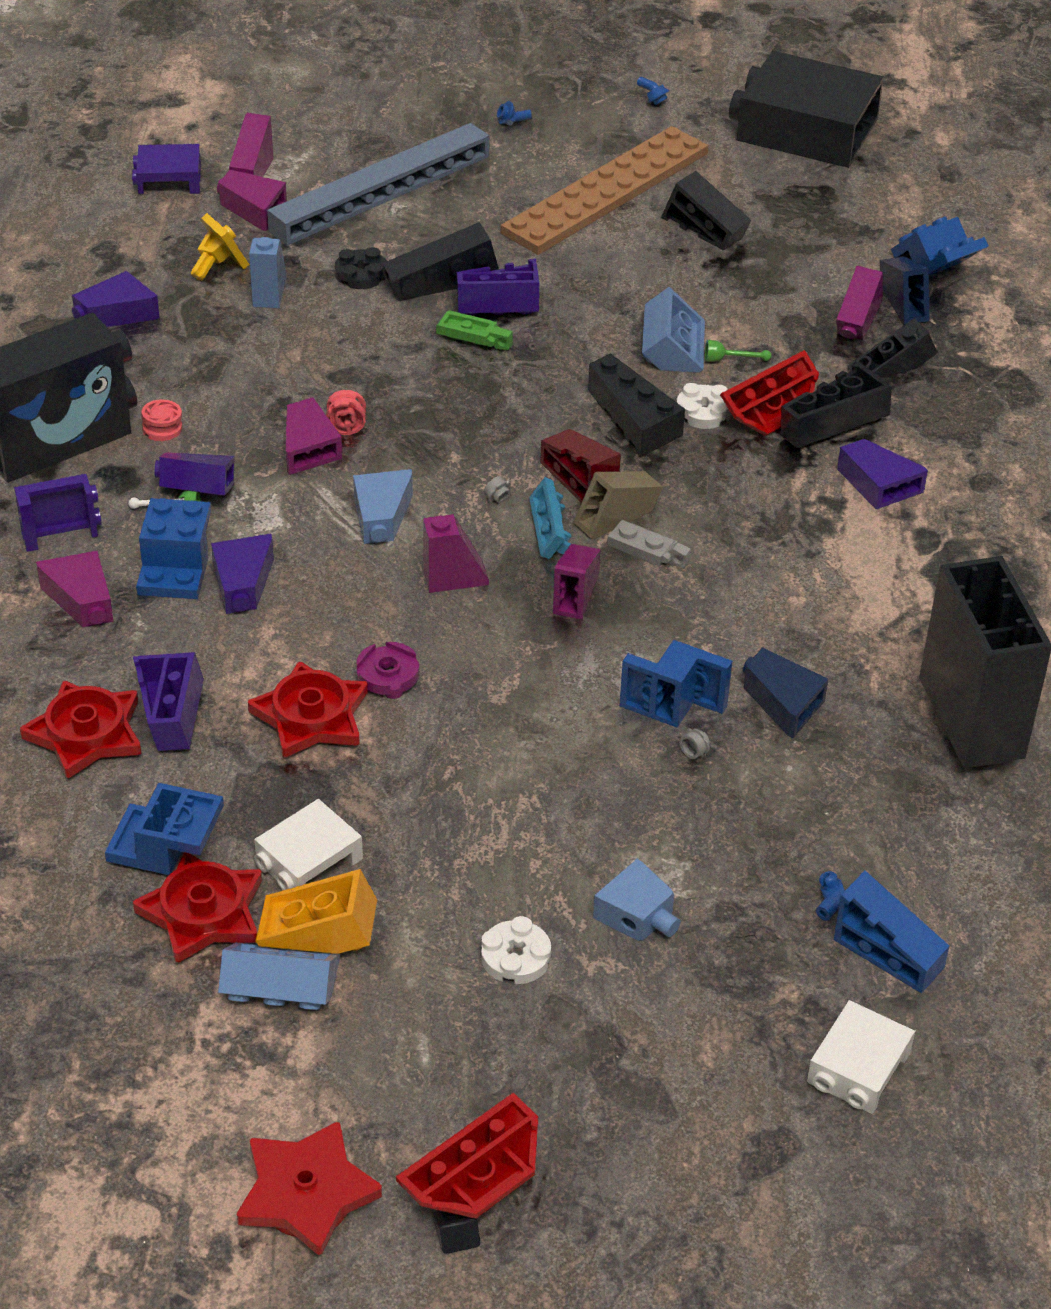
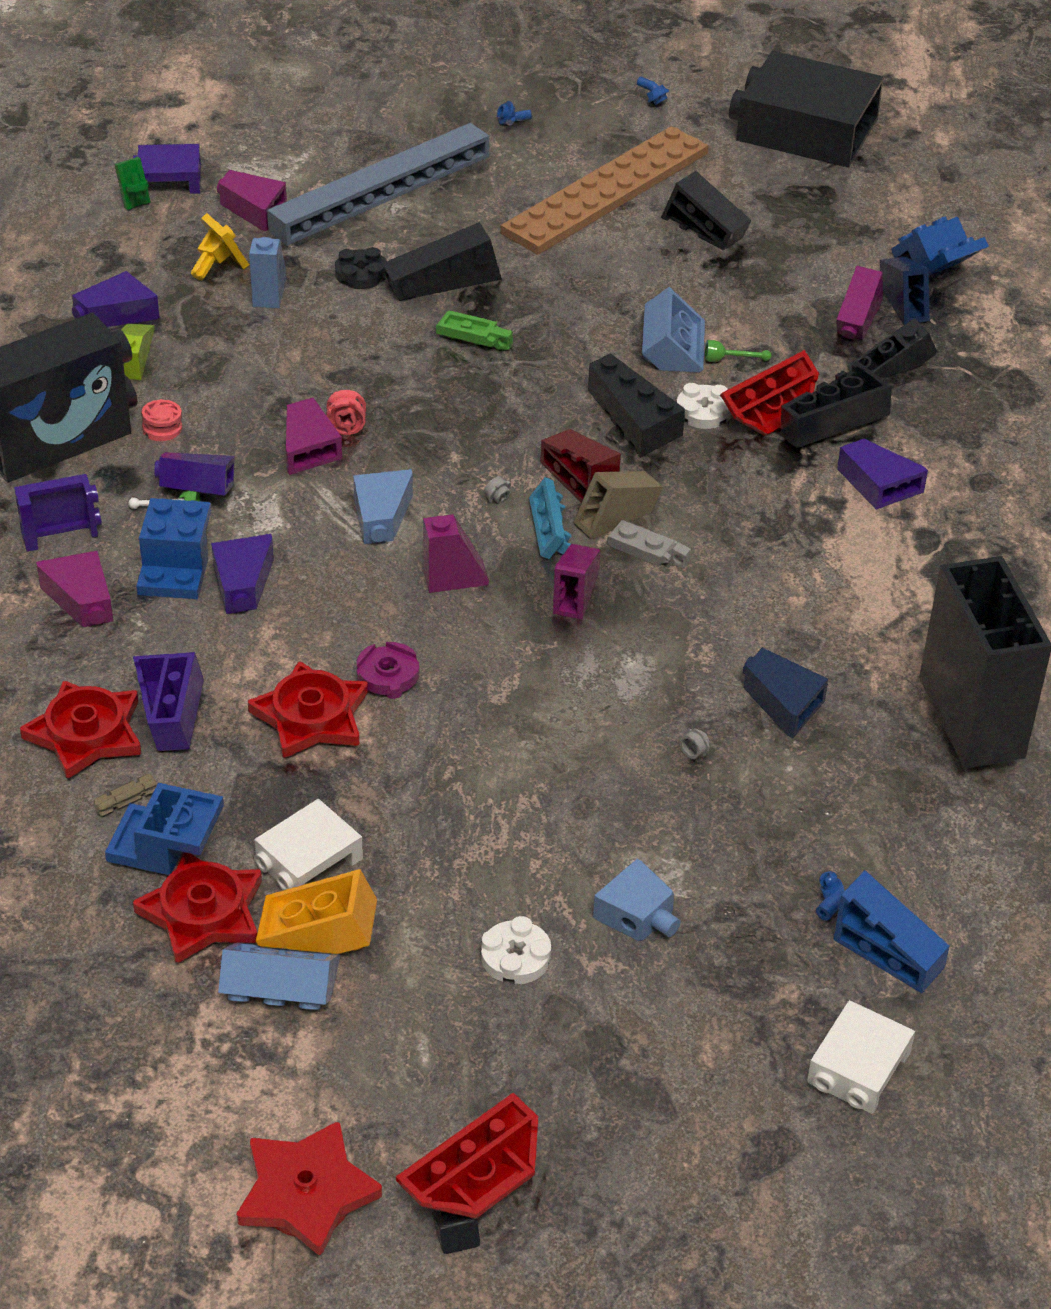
magenta slope [229,112,273,177] -> none
dark purple wedge [457,258,540,315] -> none
blue bracket [619,640,733,728] -> none
none -> dark tan axle [93,774,157,816]
none -> green hips [114,157,151,210]
none -> lime slope [121,324,155,380]

